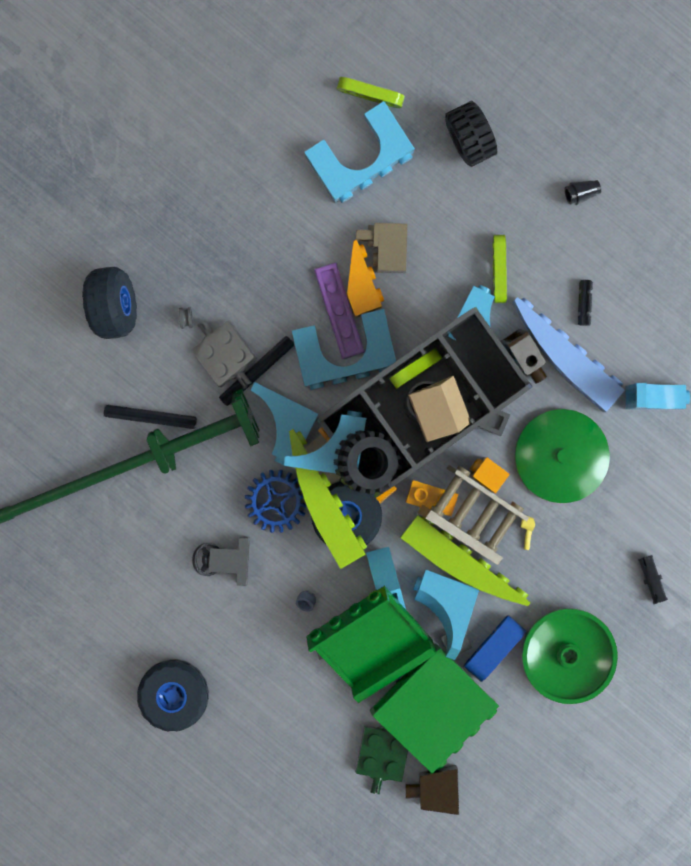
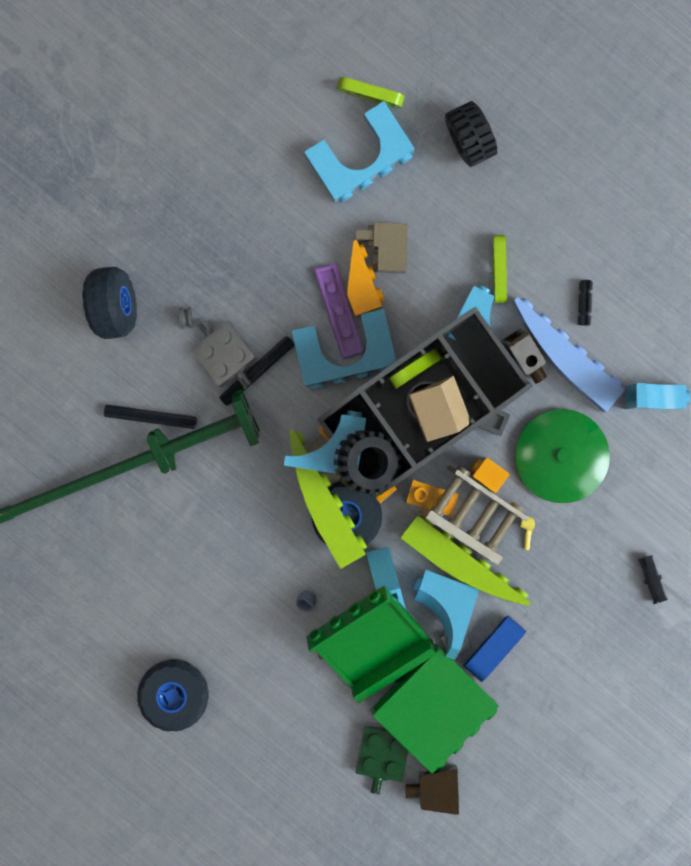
dark grey piece [192,537,250,586] -> none
blue gear [245,469,307,533] -> none
medium azure arch [250,382,319,467] -> none
green dish [522,608,618,704] -> none
black cone [564,180,601,205] -> none

